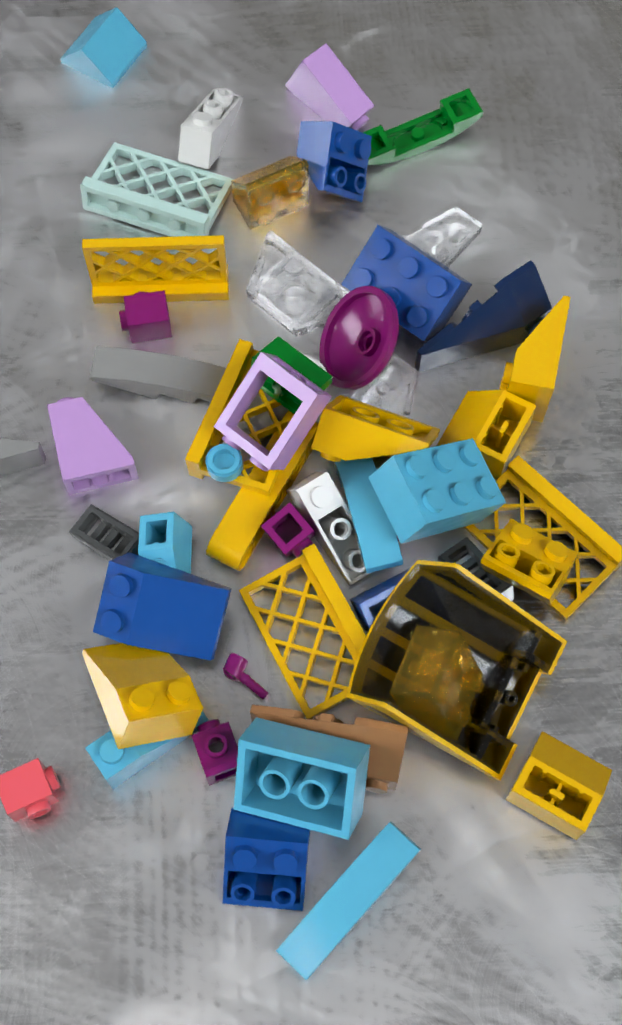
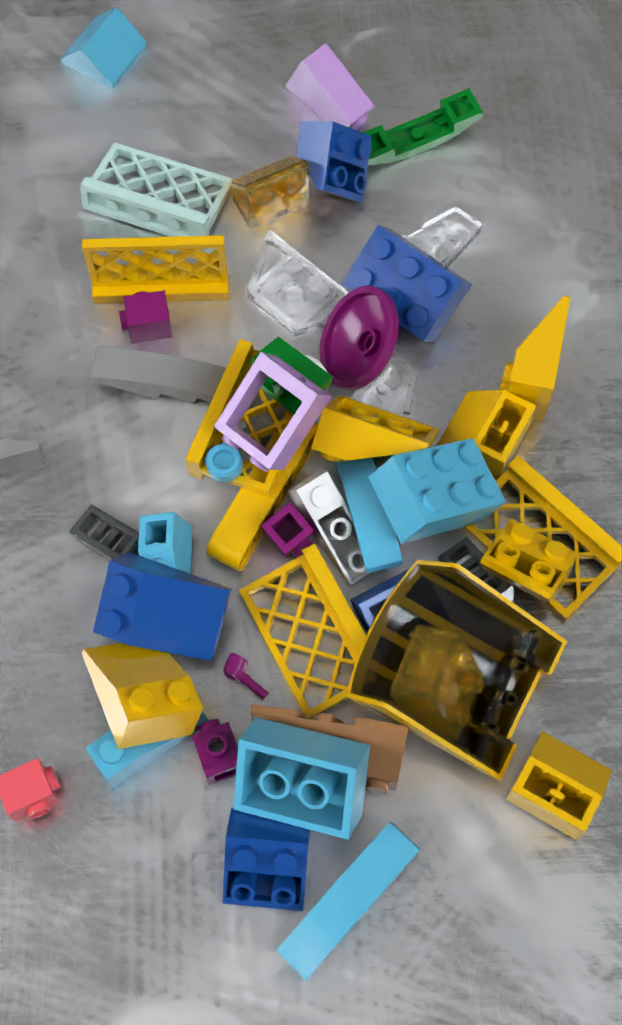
lavender slope [47,397,139,495] -> none
white slope [178,88,243,169] -> none
dark blue wedge [415,260,552,372] -> none

